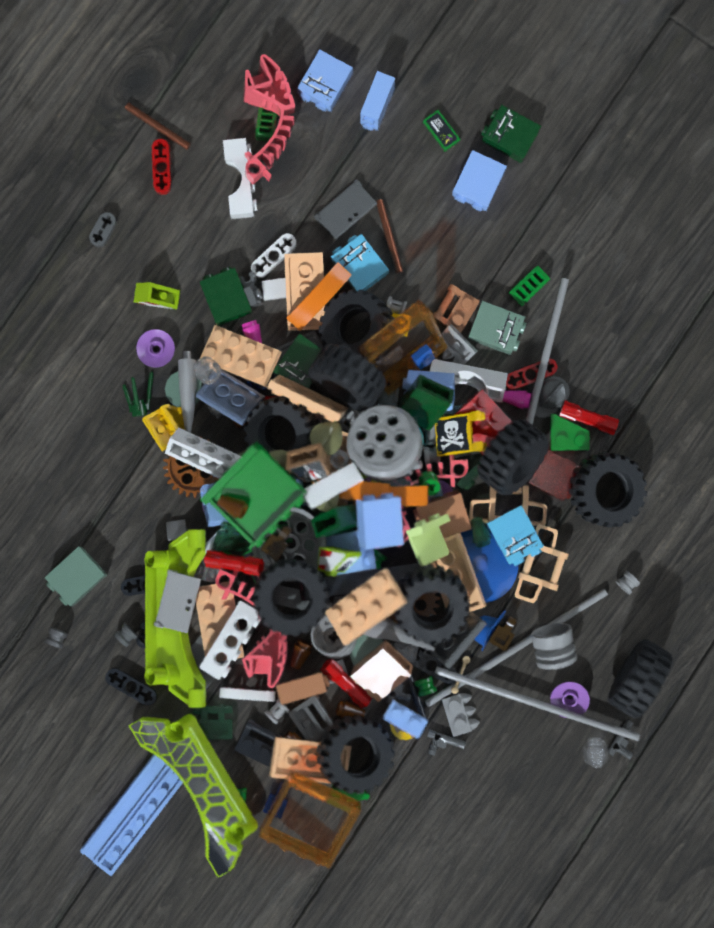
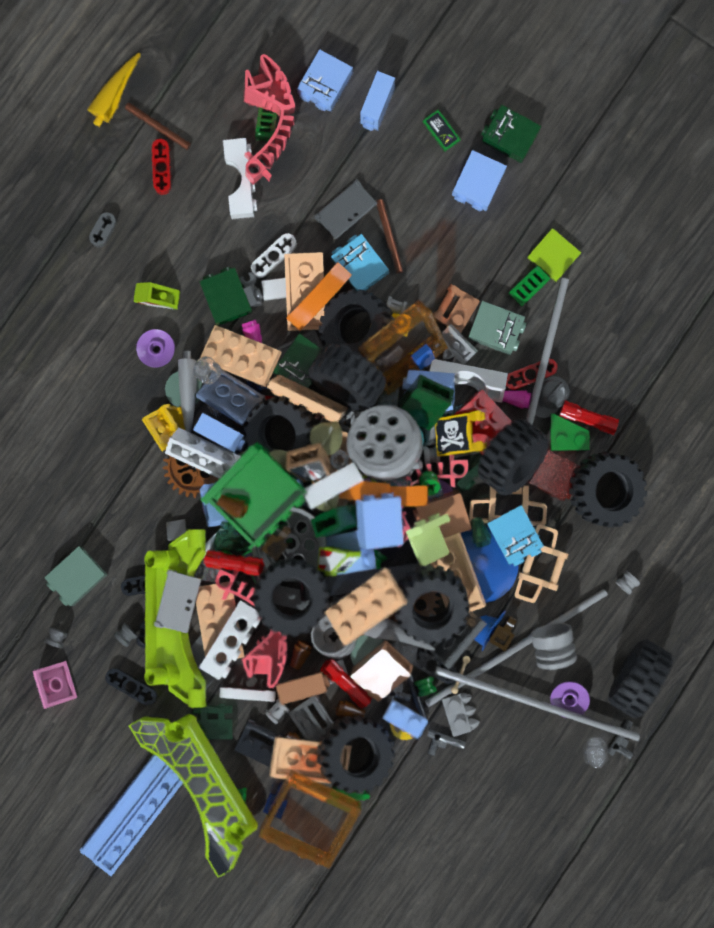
dark green plant [122,372,153,417] -> none
none -> bright pink slope [33,661,77,709]
none -> yellow piece [87,53,140,127]
none -> light blue brick [193,413,247,454]
none -> lime tile [527,228,581,282]

